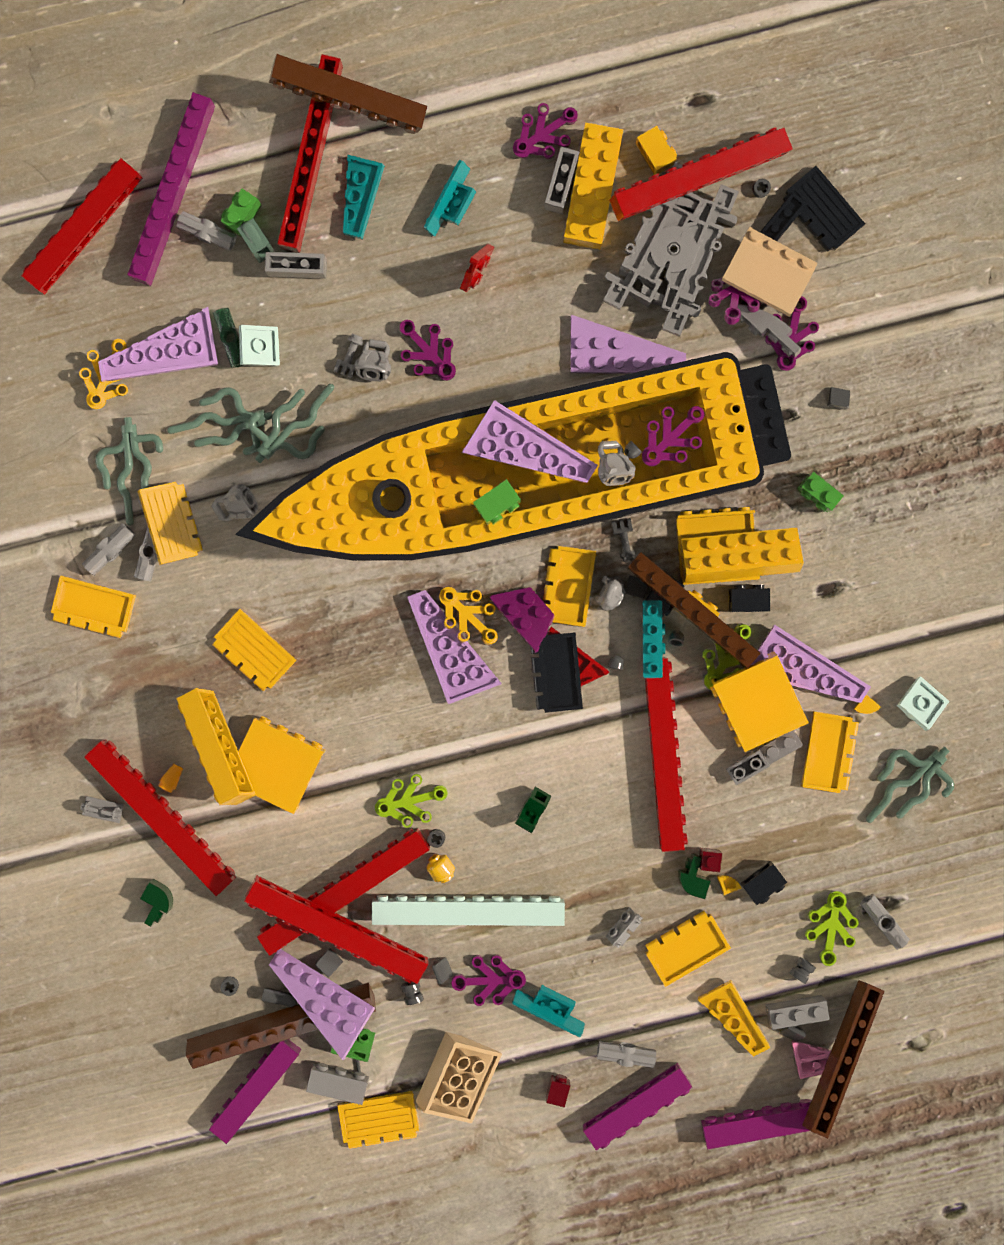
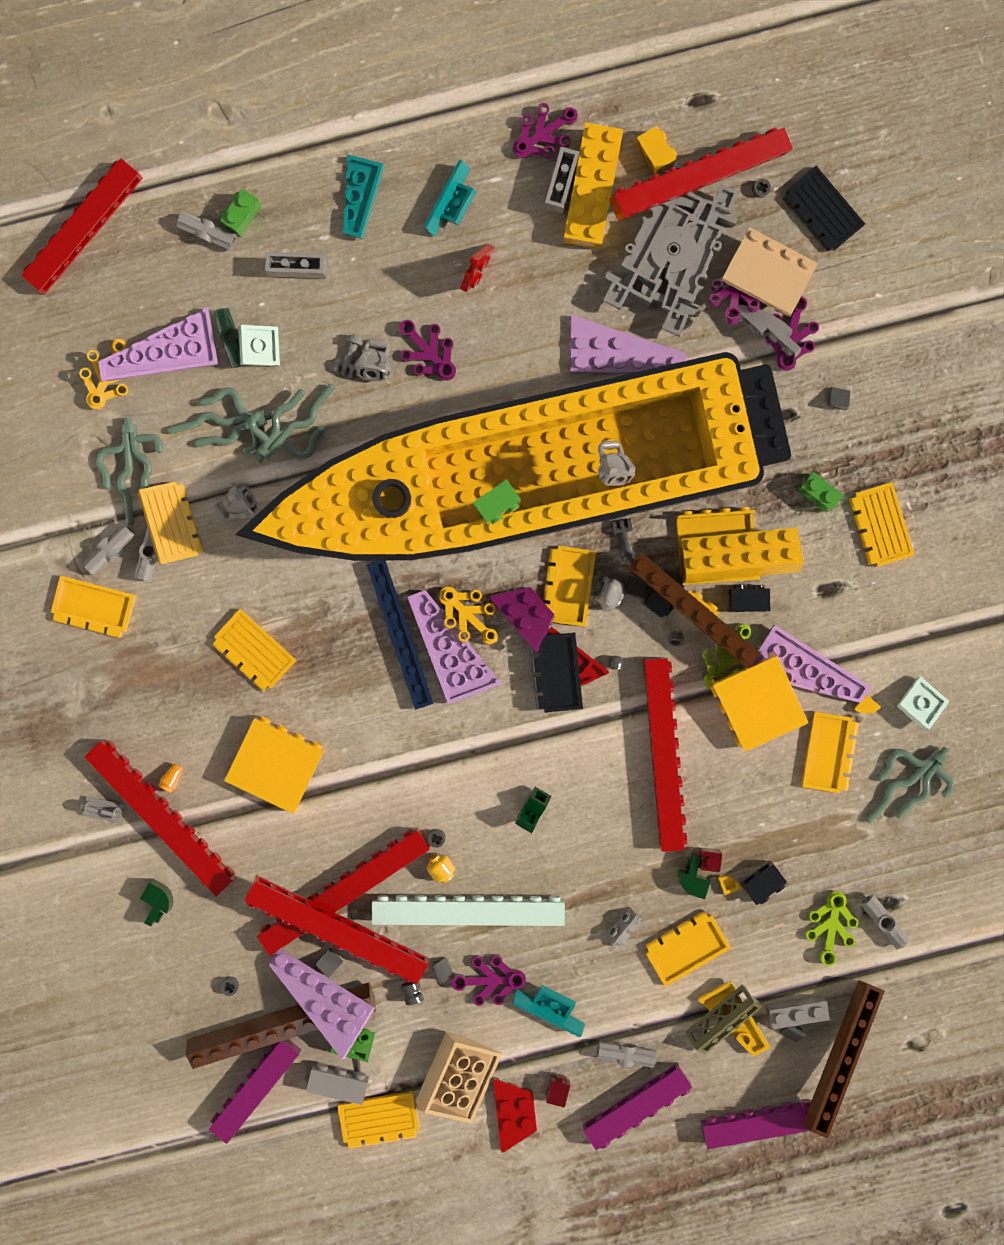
magenta brick [127,92,215,286] -> none
yellow brick [176,688,256,805] -> none
sand green torso [237,218,275,263] -> none
dark grey bar [262,988,297,1007] -> none
reddish brown brick [269,54,427,134] -> none
red brick [278,54,343,253] -> none
lime plant [375,774,448,828] -> none
lavender wing [462,400,598,483] -> none
dark grey hinge [624,441,642,459] -> none
magenta plant [642,406,704,466] -> none
teal bracket [643,600,666,678] -> none
light grey slope [726,730,803,785] -> none
black tile [760,192,808,241] -> none
dark grey wheel [789,957,816,984] -> none
bright pink wing [791,1040,831,1079] -> none
none -> dark blue plate [366,561,434,710]
none -> red wing [493,1077,537,1153]
none -> olive fence [685,984,763,1054]
none -> yellow hinge [849,482,915,567]

